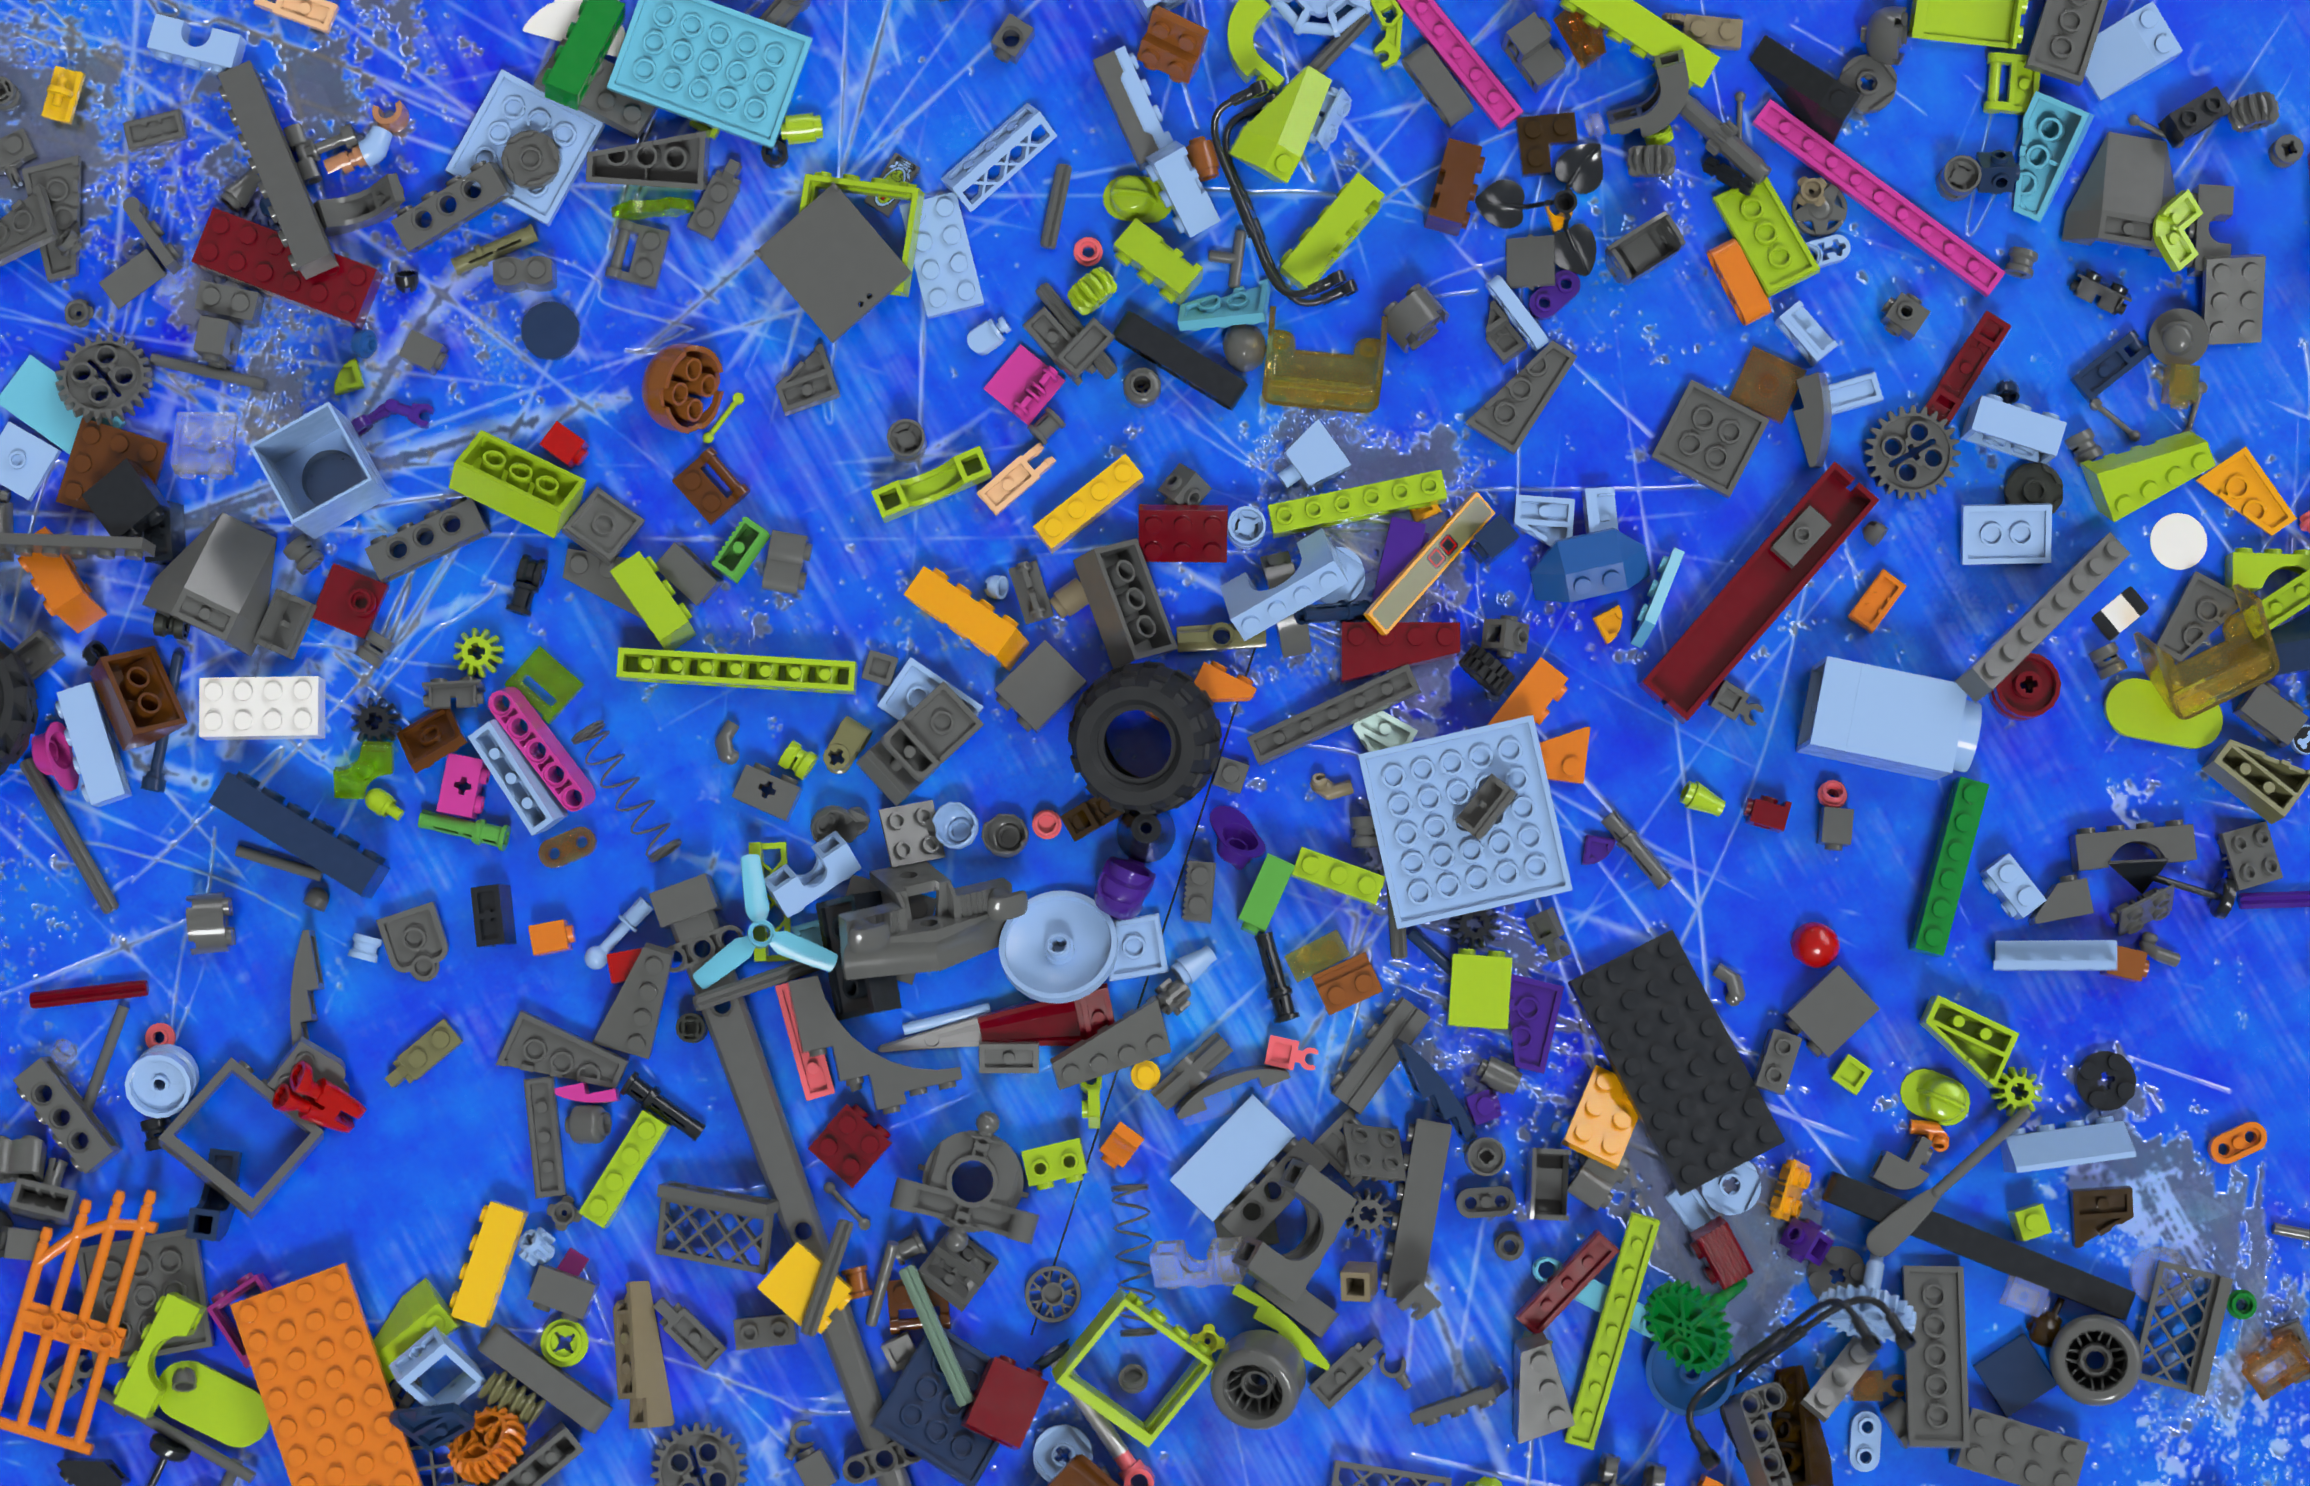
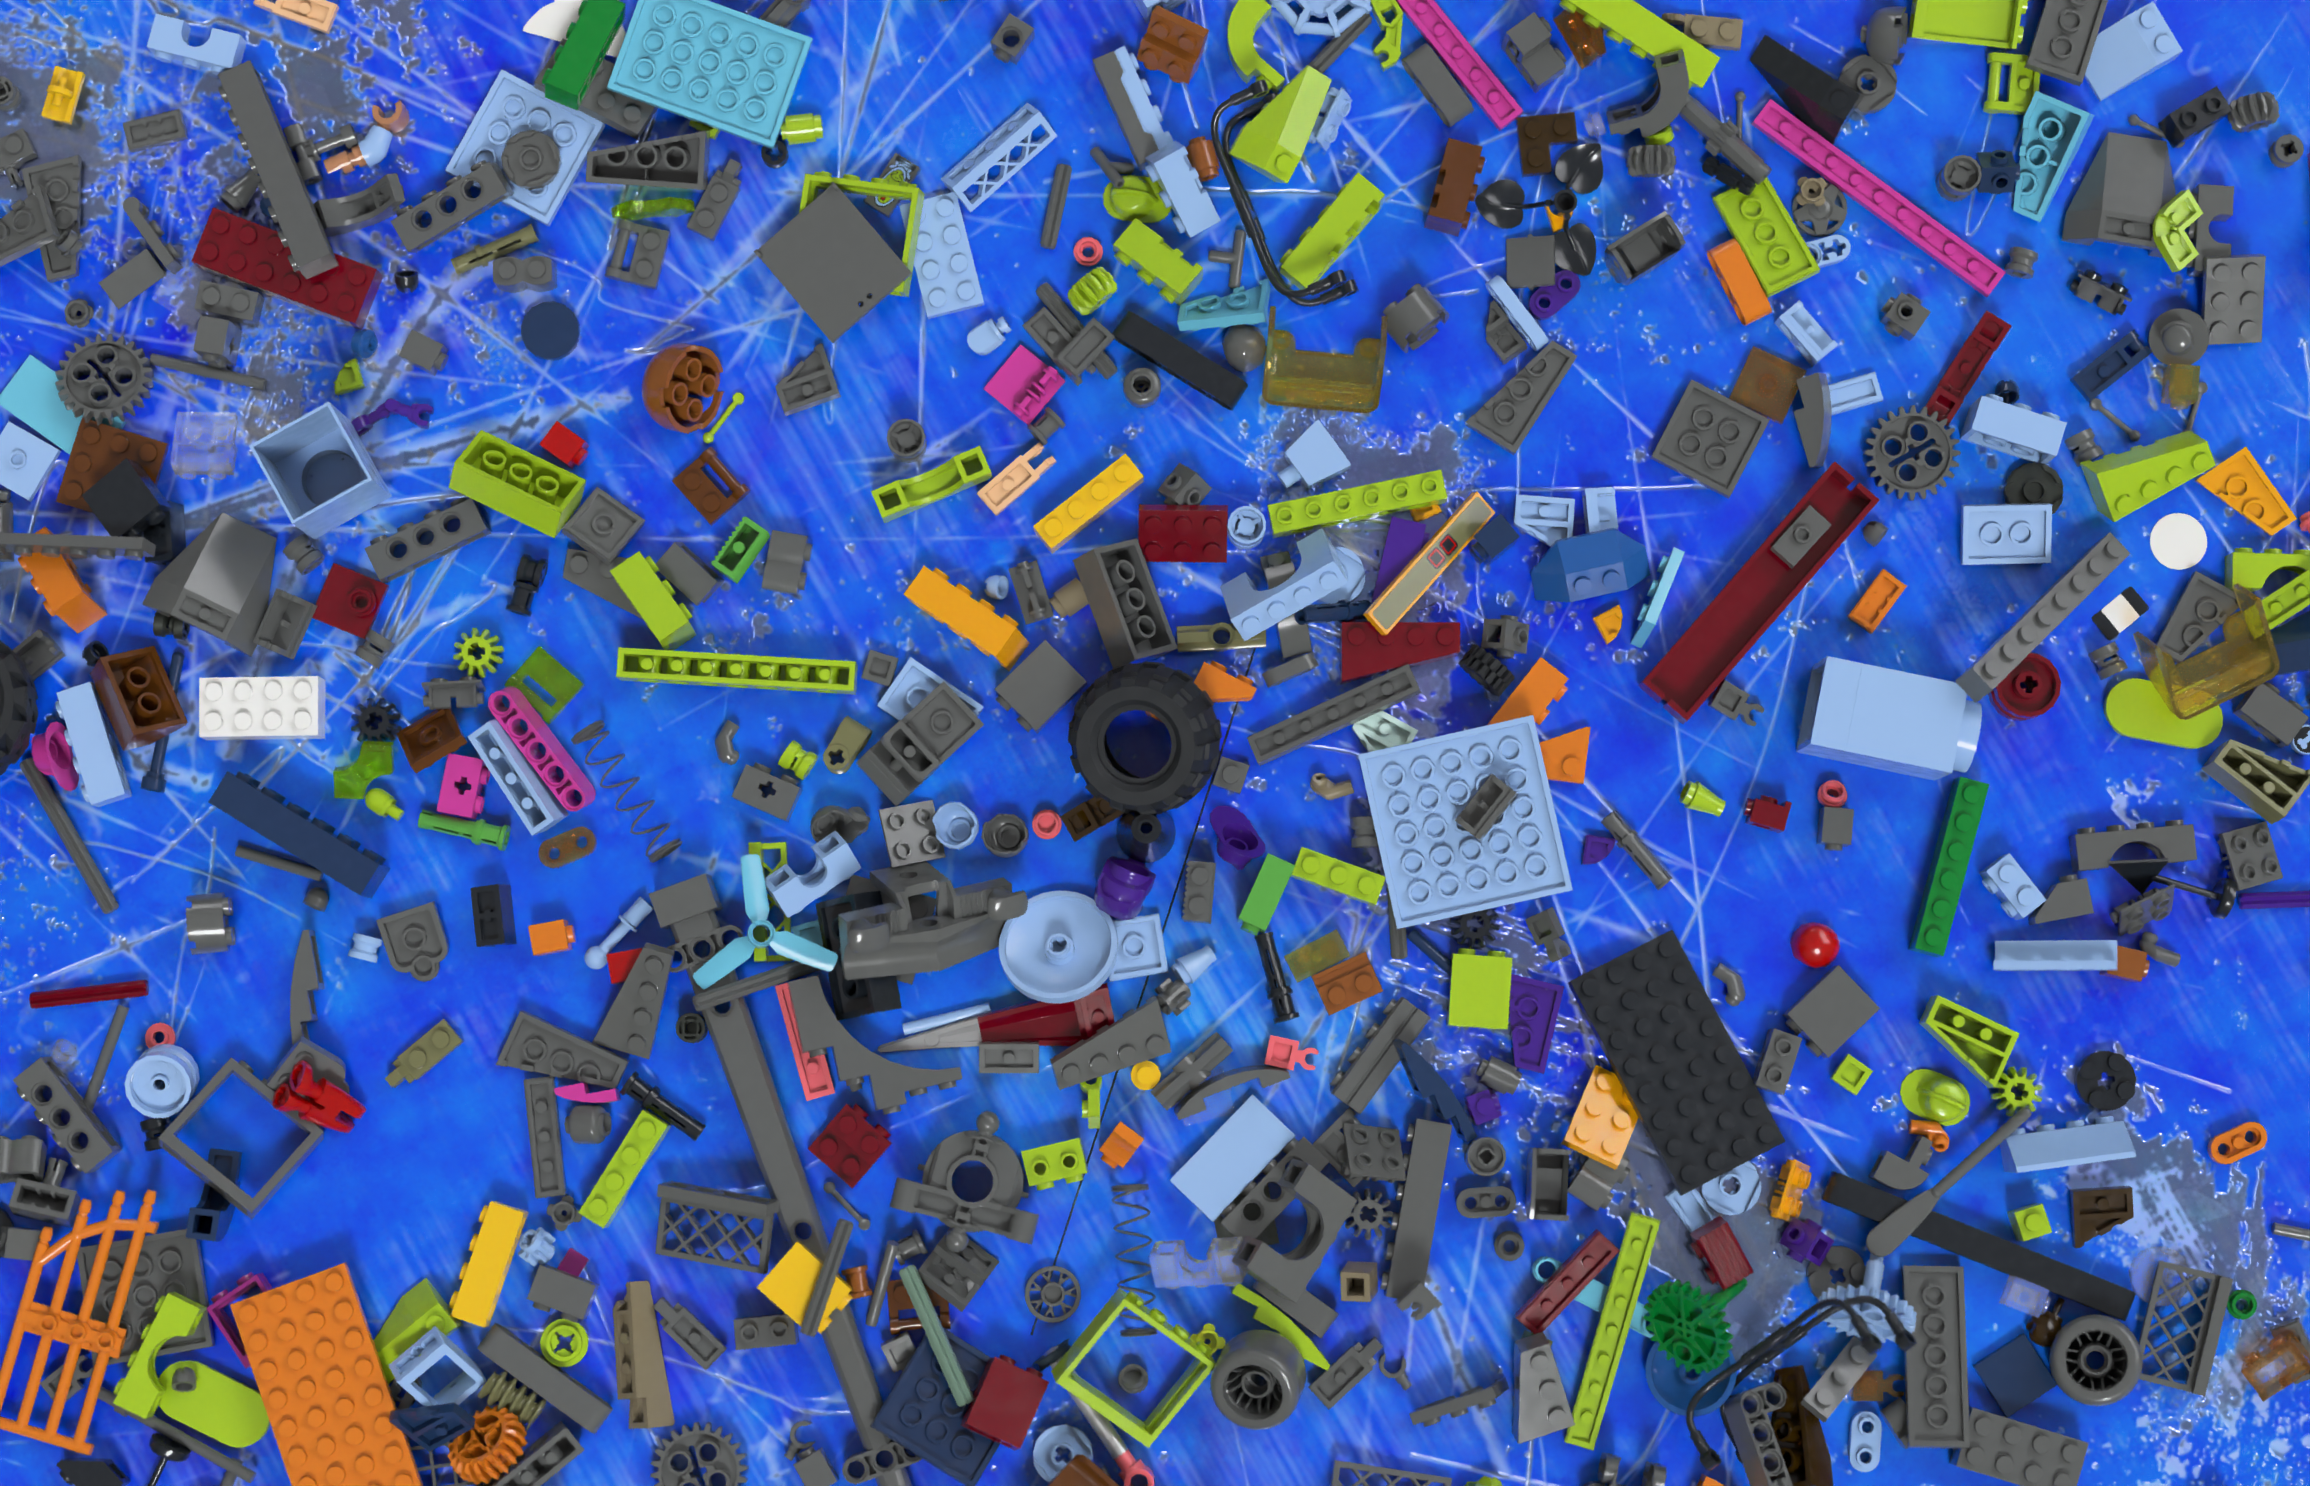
none -> dark grey piece [1090,147,1134,188]
none -> dark grey beam [1262,652,1319,688]

